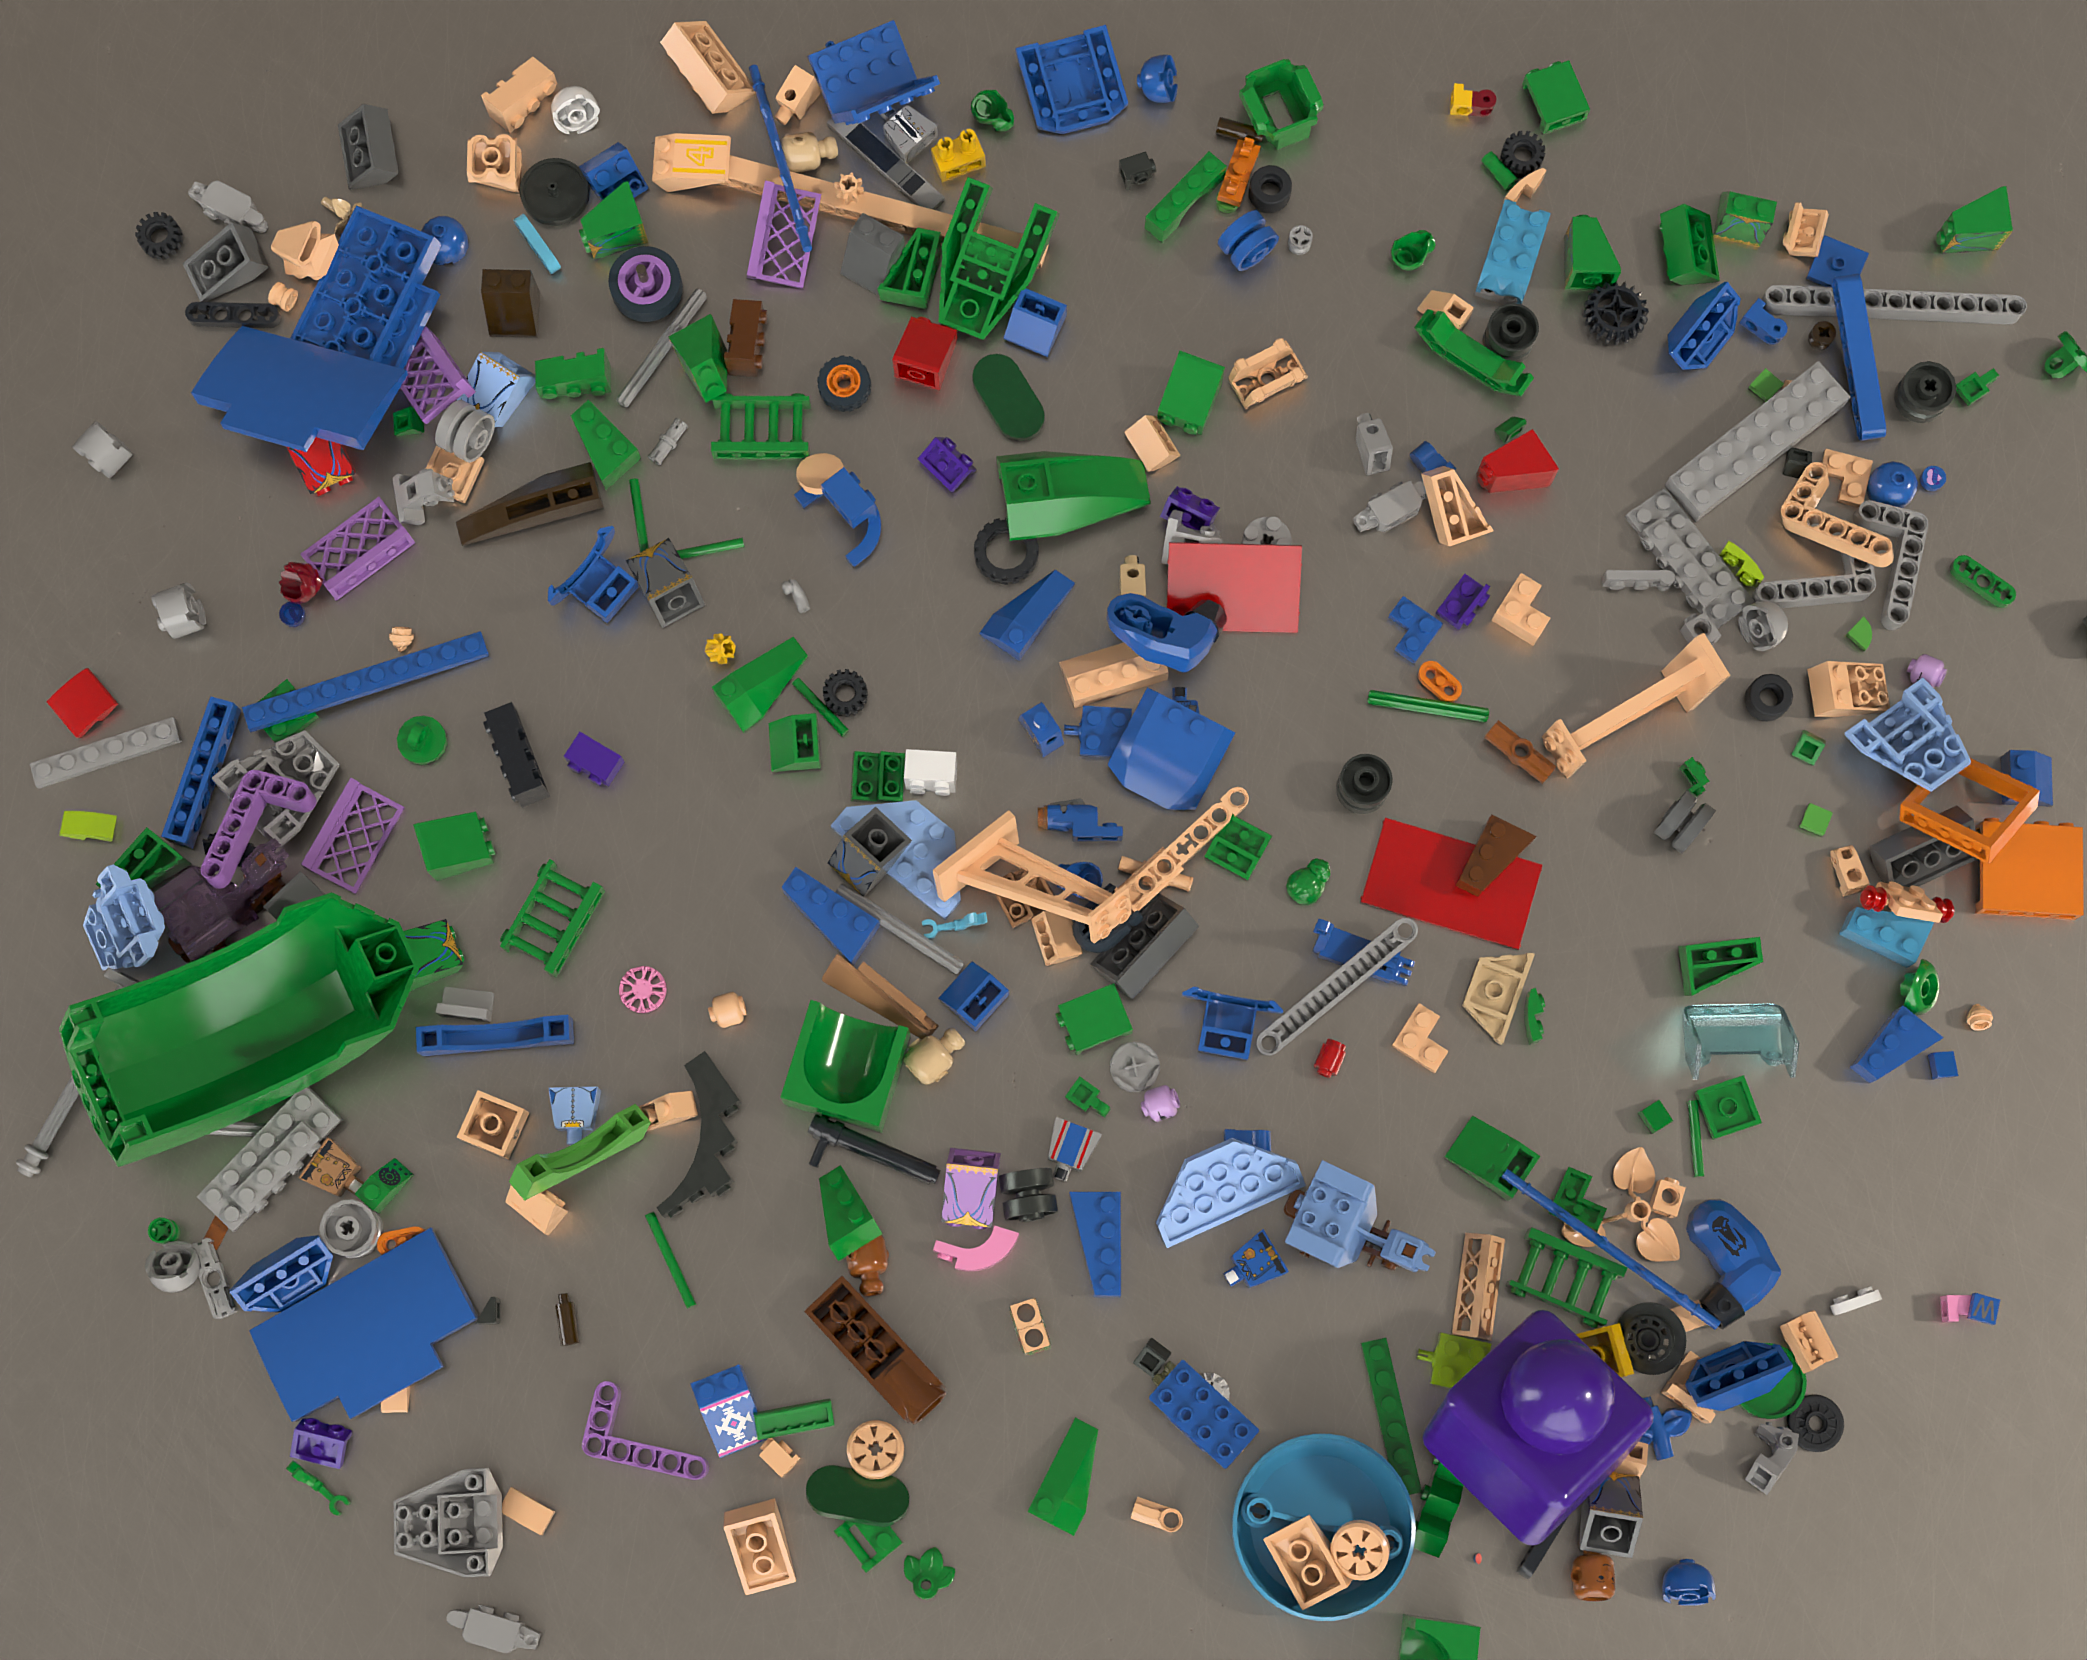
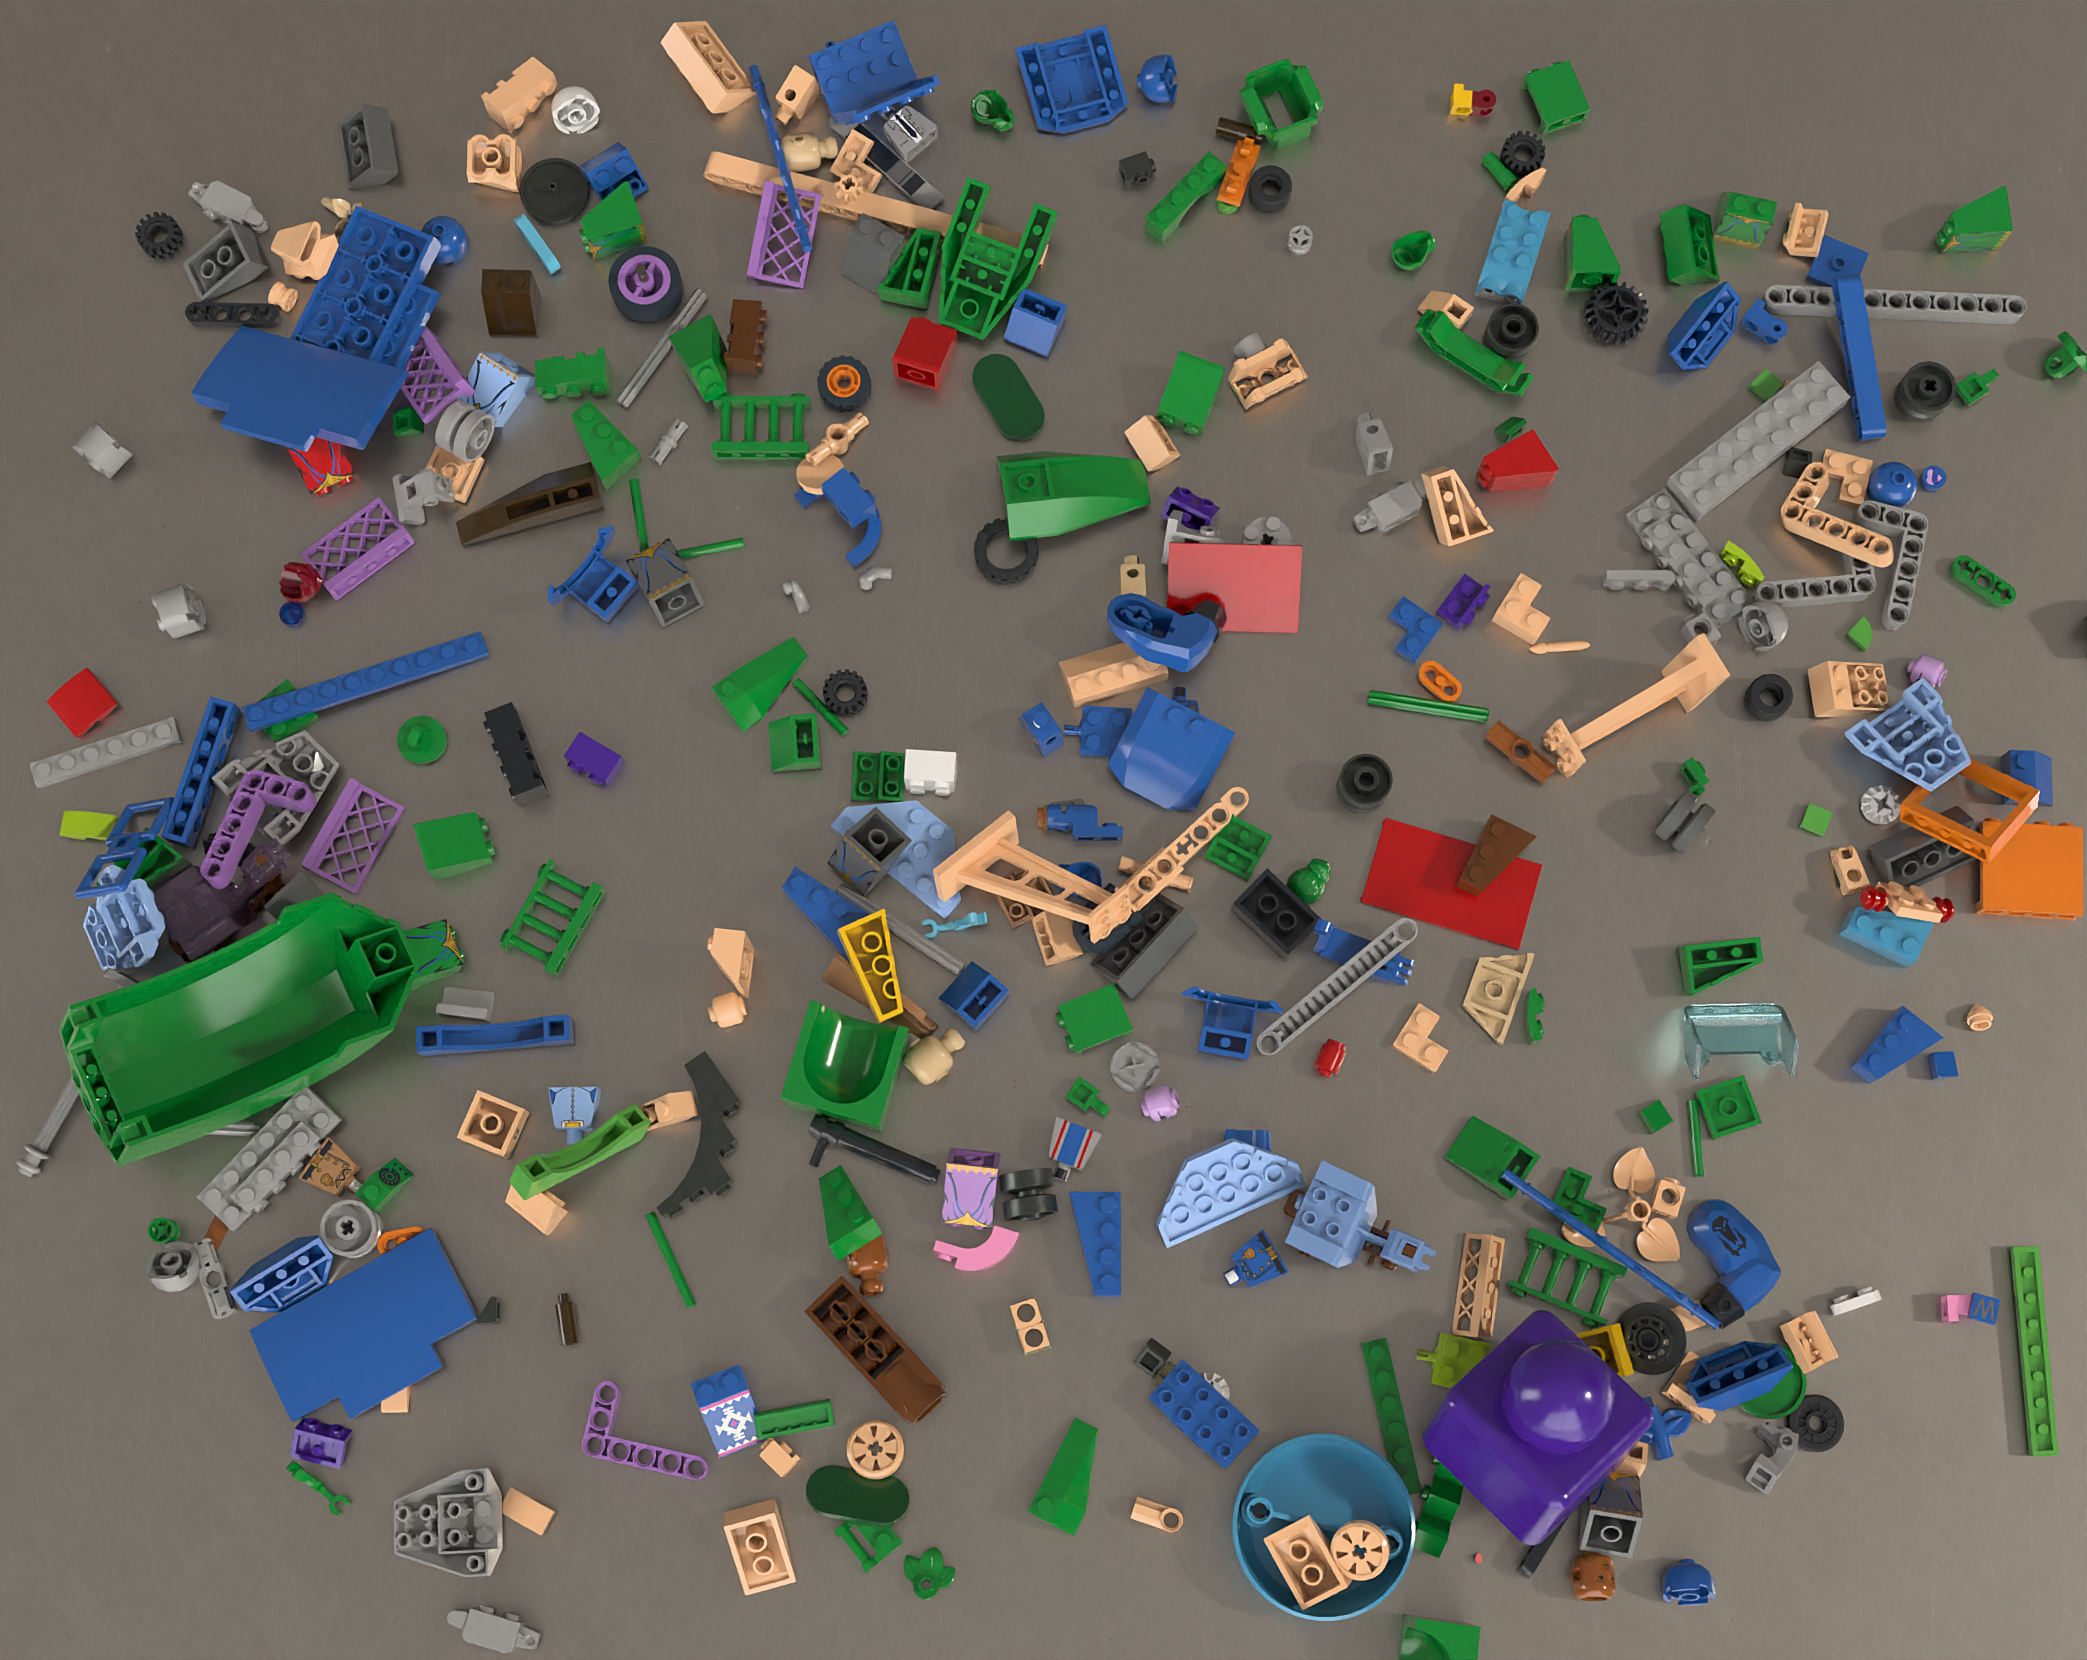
light nougat plate [389,627,414,652] -> none
bright pink wheel [619,966,667,1013] -> none
light nougat slope [652,133,731,192] -> none
yellow gear [705,633,736,664] -> none
dark purple bracket [917,437,977,492] -> none
yellow brick [931,129,986,182] -> none
blue wedge [979,570,1075,661] -> none
blue wheel [1217,210,1279,271] -> none
blue leg [1410,441,1456,473] -> none
green slope [1791,730,1826,766] -> none
dark brown wheel [1808,321,1836,350] -> none
green hat [1900,959,1940,1016] -> none
none -> blue bar [75,797,174,899]
none -> light nougat slope [708,928,755,998]
none -> light nougat pin [806,412,869,467]
none -> light nougat plate [830,129,882,193]
none -> yellow wedge [837,908,903,1024]
none -> light grey arm [858,566,892,590]
none -> black brick [1231,868,1321,960]
none -> light grey piece [1233,333,1268,360]
none -> light nougat piece [1530,641,1590,654]
none -> white gear [1861,785,1901,825]
none -> bright green plate [2010,1246,2059,1456]

